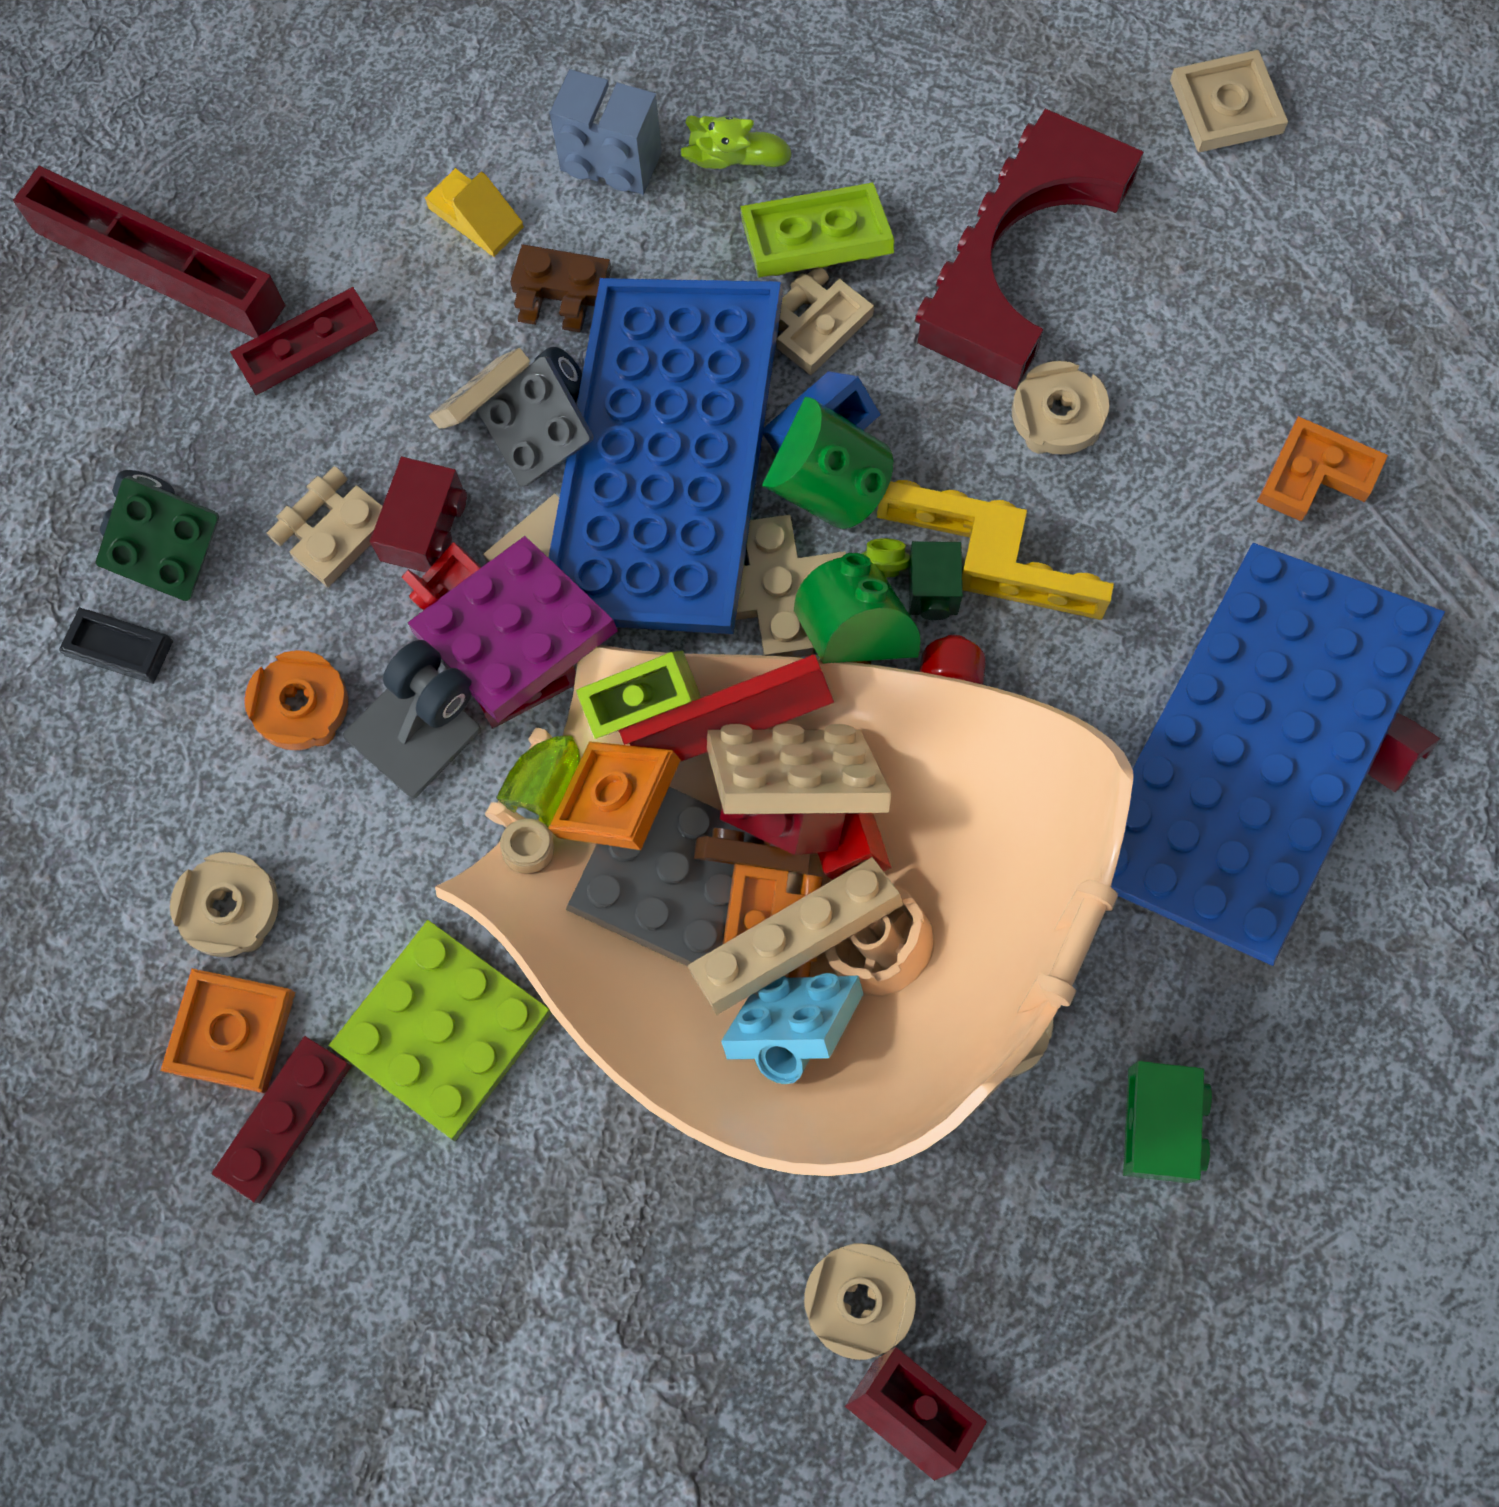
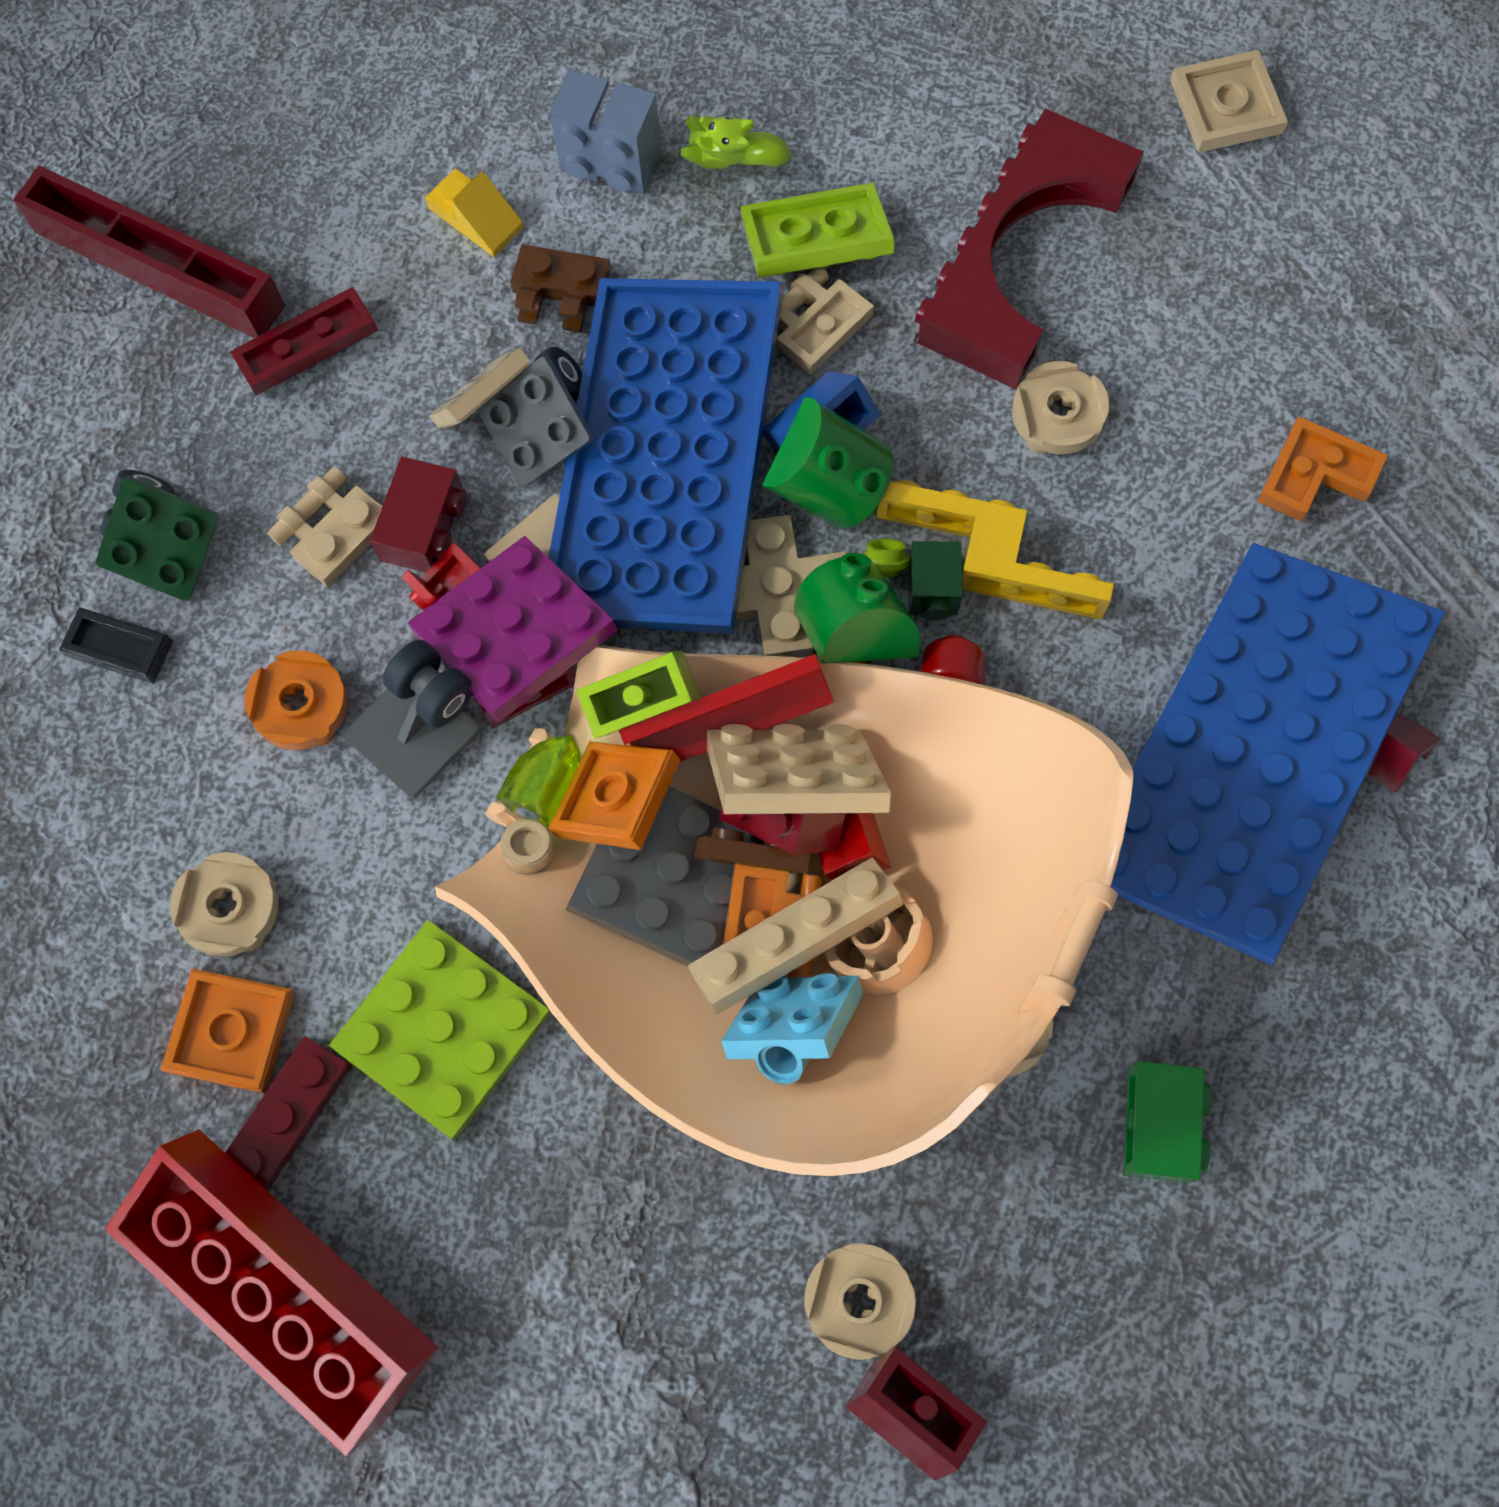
none -> red brick [105,1129,439,1457]

